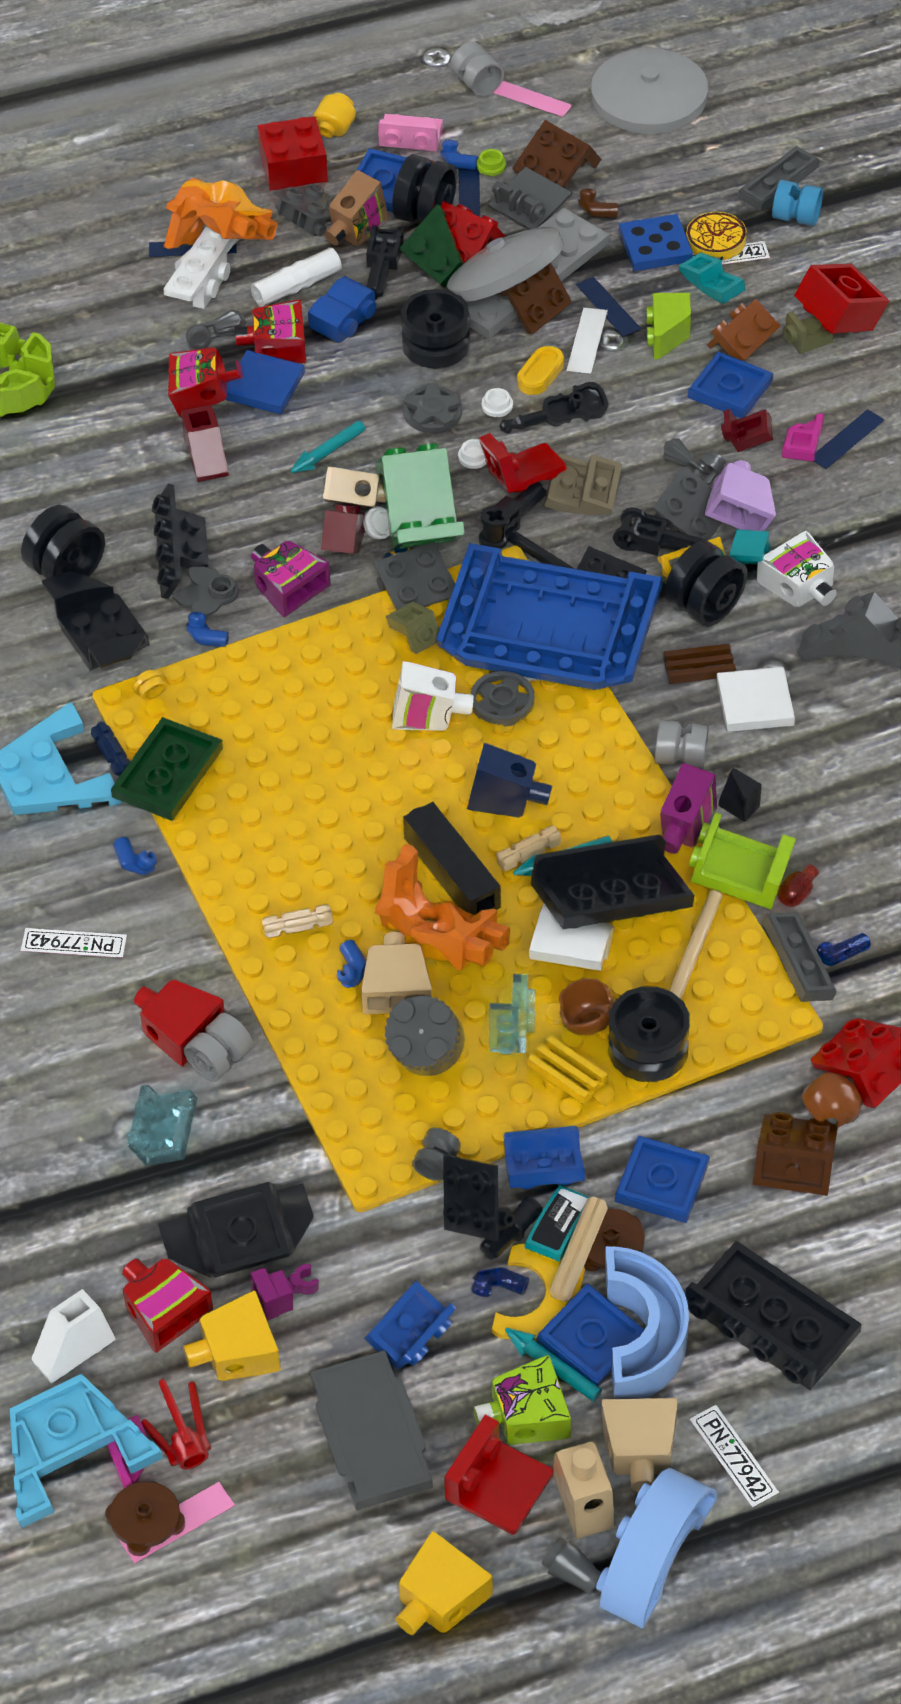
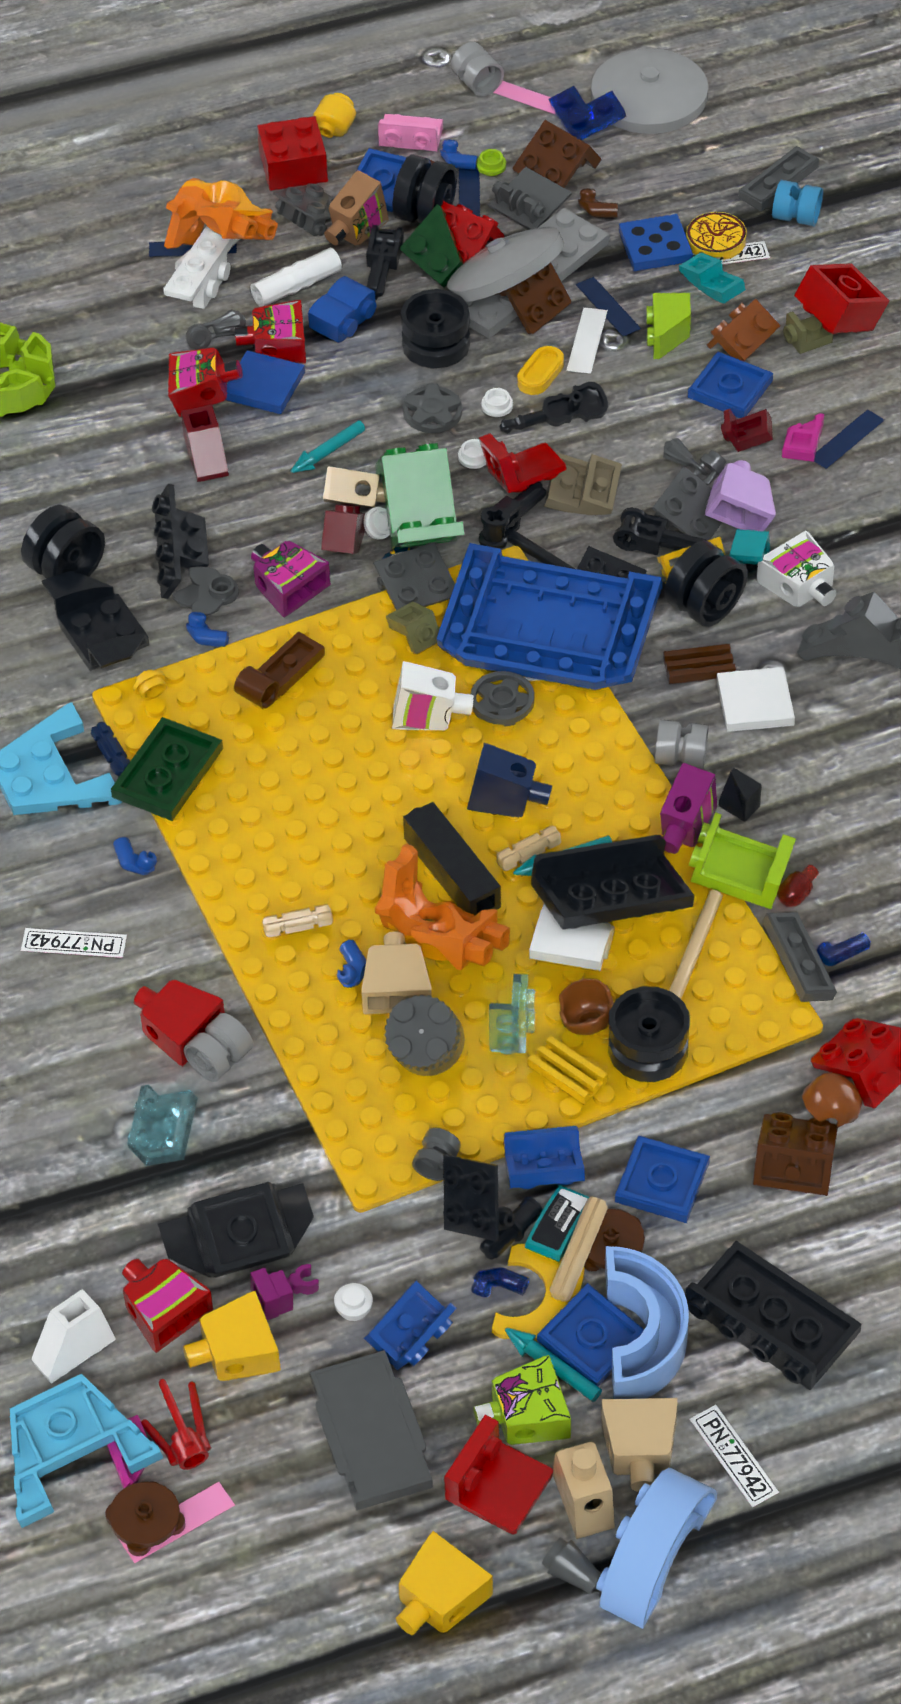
none -> reddish brown plate [234,631,325,709]
none -> white plate [334,1283,373,1321]
none -> clear blue plate [548,86,627,140]

